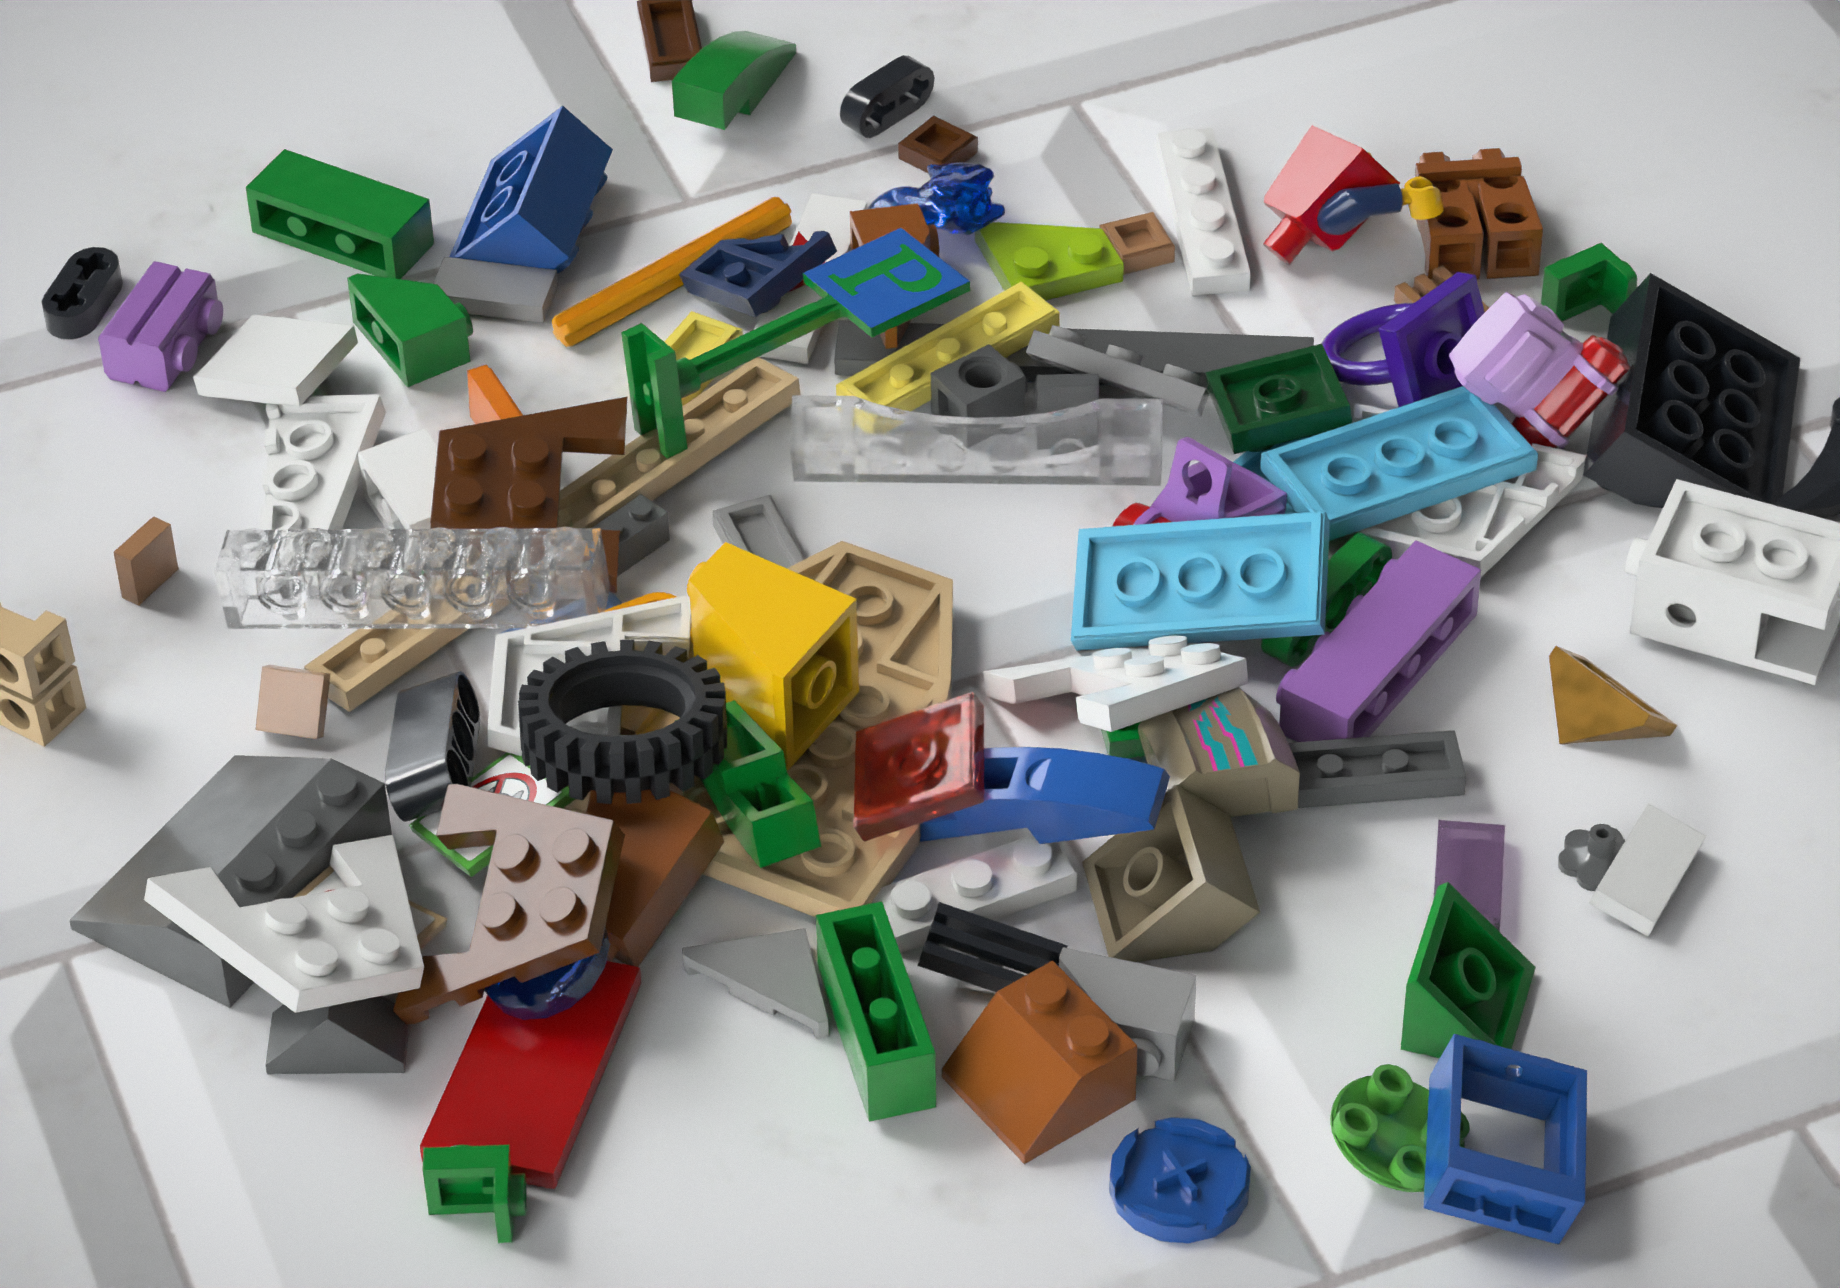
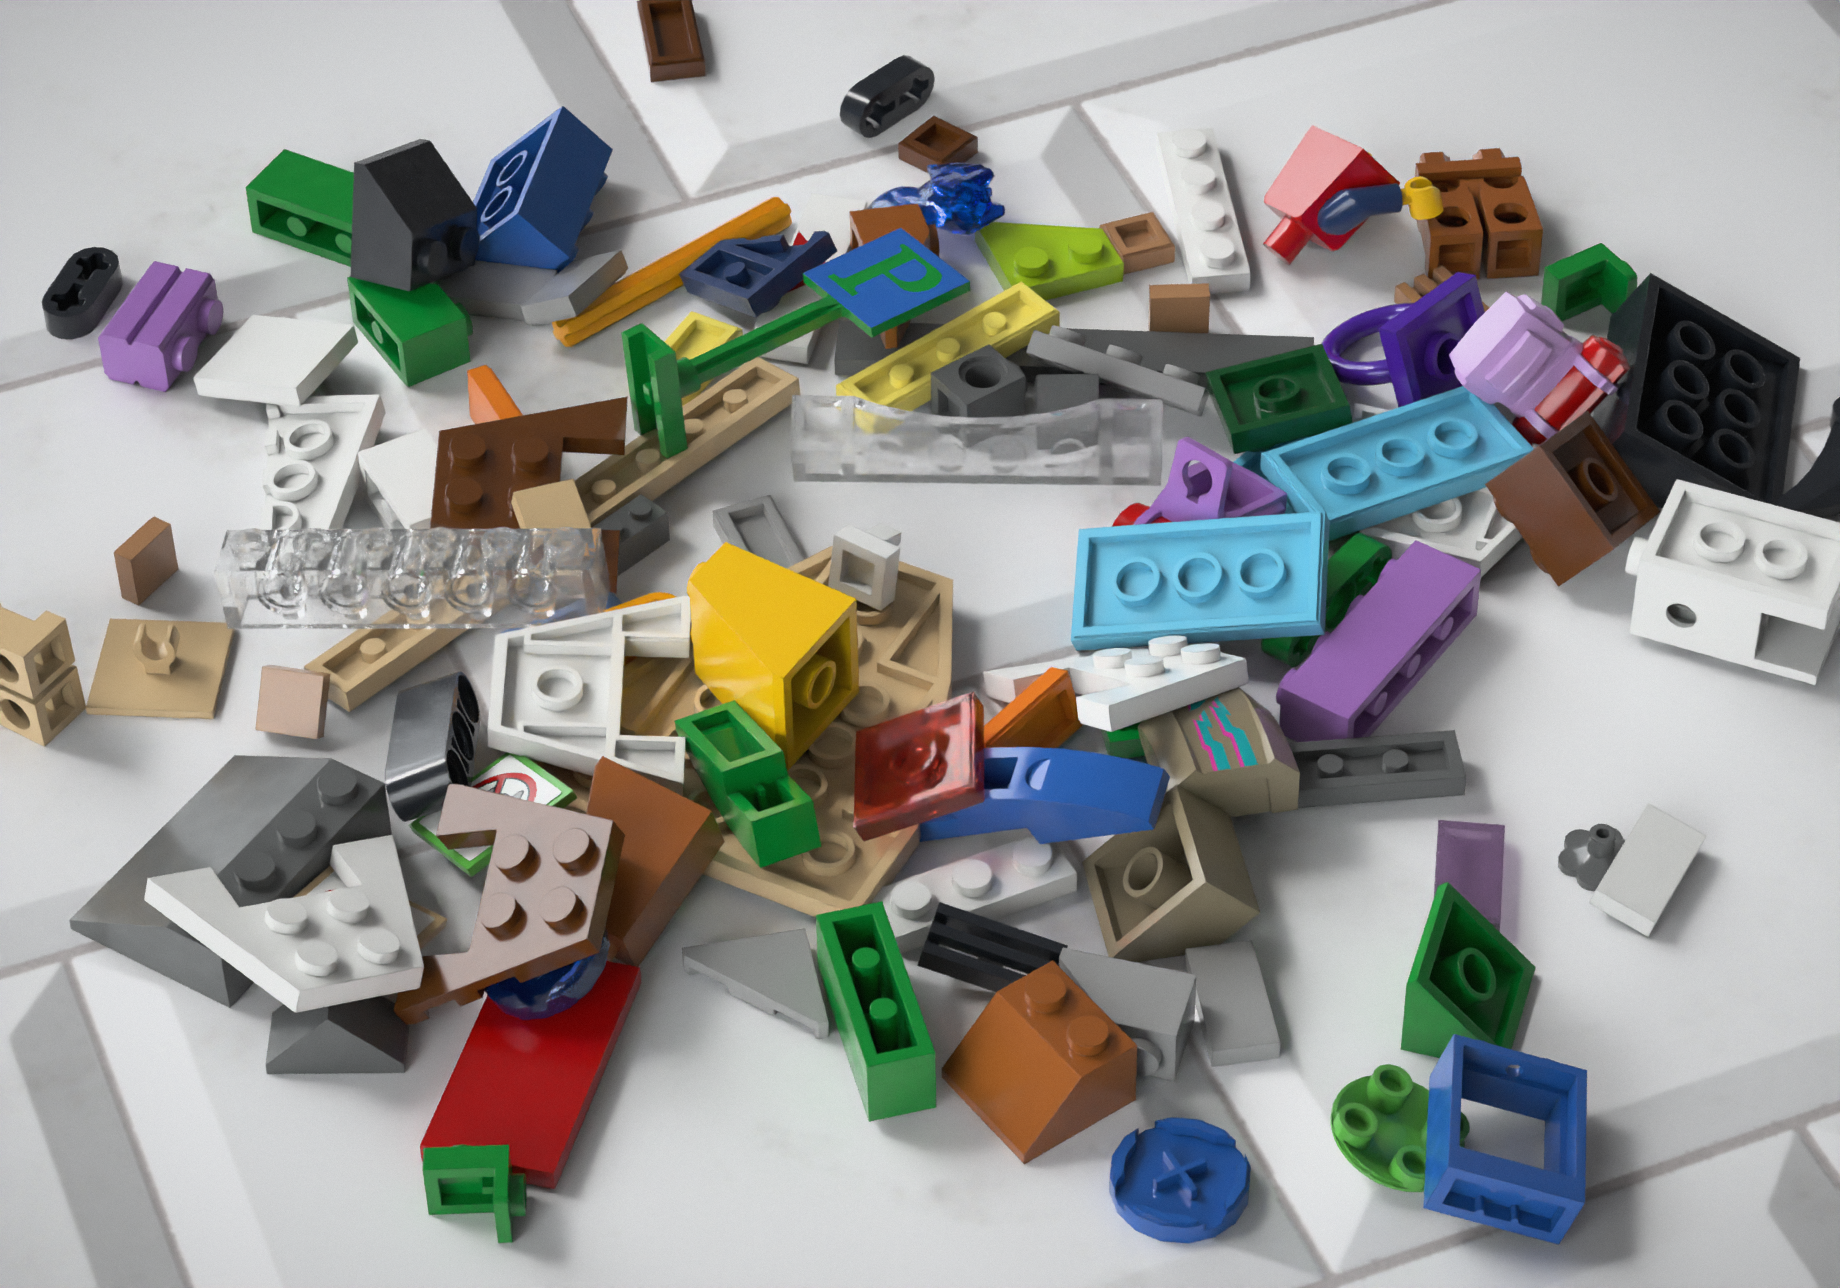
black tyre [518,640,727,804] -> none
green slope [672,31,797,130] -> none
pearl gold slope [1549,646,1678,744] -> none
none -> tan piece [86,618,235,719]
none -> black slope [350,139,480,291]
none -> tan tile [511,479,593,556]
none -> light grey tile [520,250,629,326]
none -> white tile [828,523,902,611]
none -> orange tile [969,667,1084,750]
none -> medium nougat tile [1148,283,1210,333]
none -> light grey tile [1185,940,1280,1067]
none -> reddish brown slope [1485,411,1660,587]

